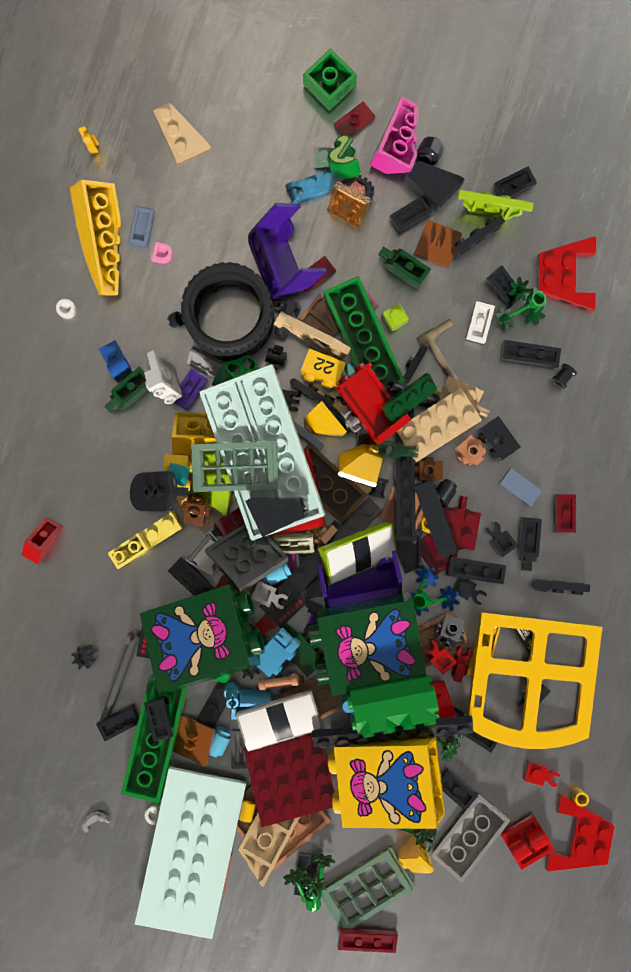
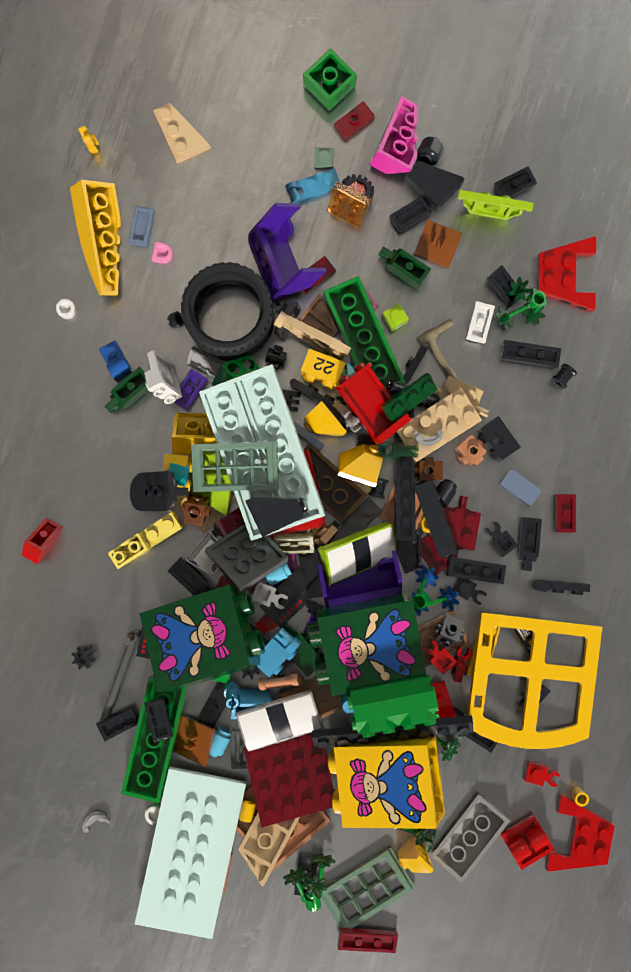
green animal [327,135,361,179] -> none
black plate [441,769,478,811] -> none
black plate [452,216,506,259] -> none
none -> light grey piece [414,430,443,446]

